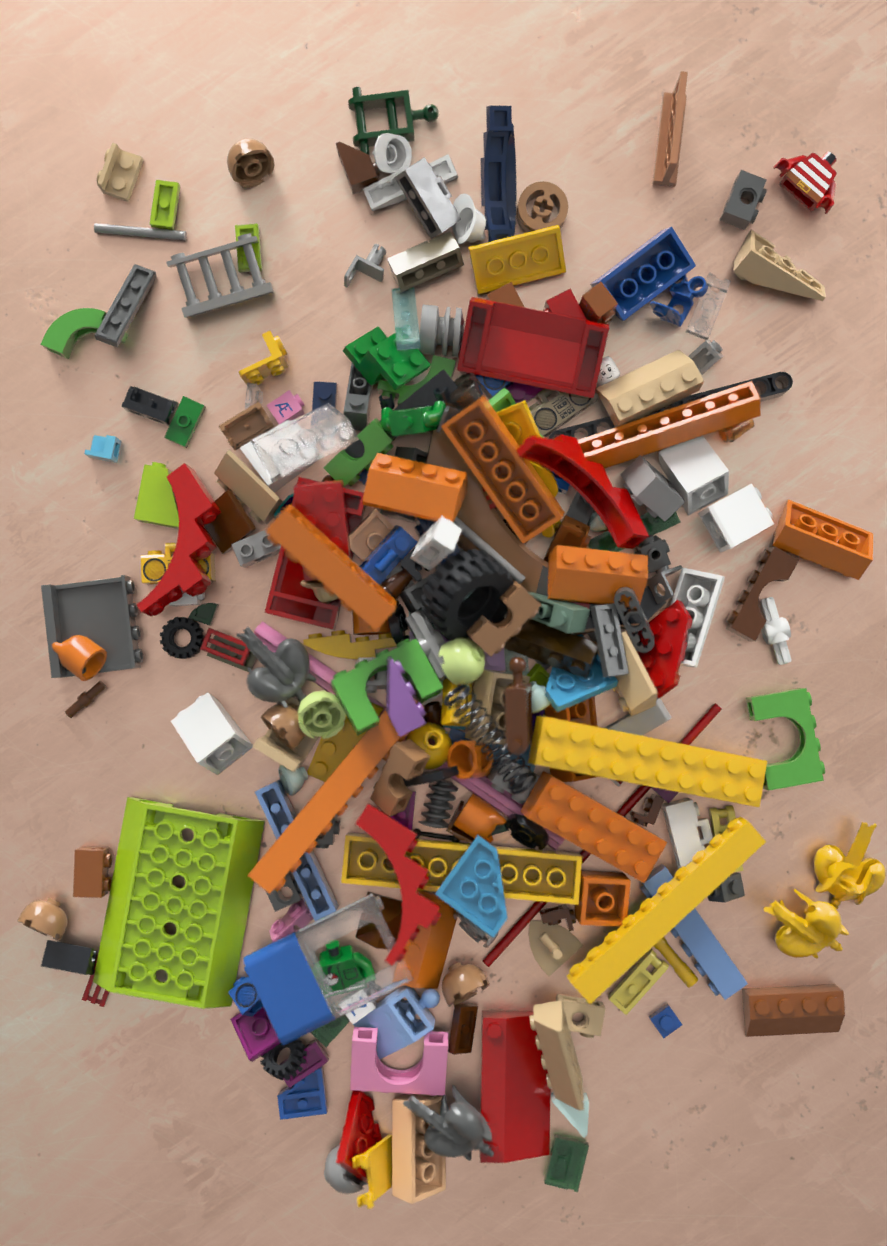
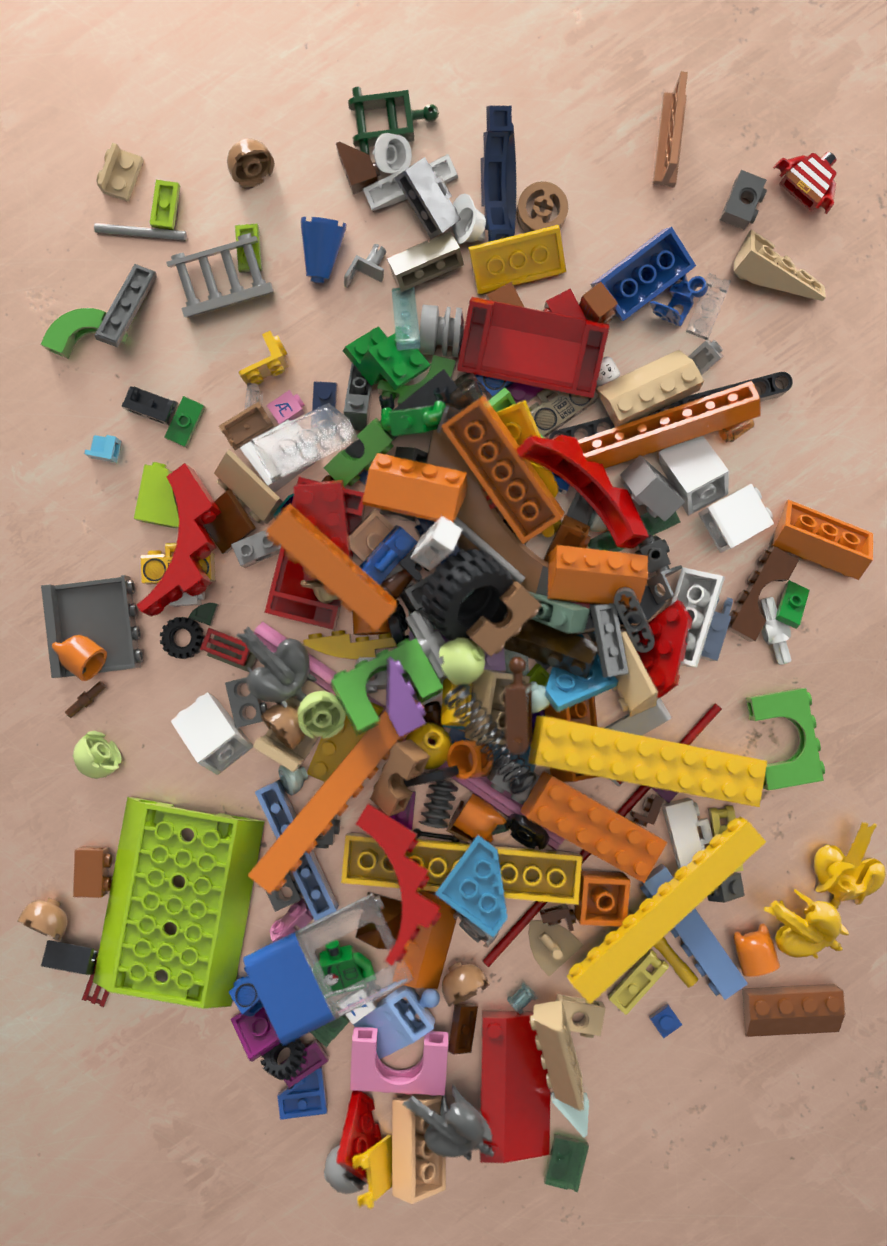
none -> yellowish green cylinder [73,731,122,779]
none -> dark grey brick [225,677,268,728]
none -> blue cone [300,217,347,284]
none -> clear light blue bush [507,982,538,1014]
none -> sand blue hinge [700,597,733,661]
none -> orange piece [734,923,780,977]
none -> green plate [775,580,810,629]

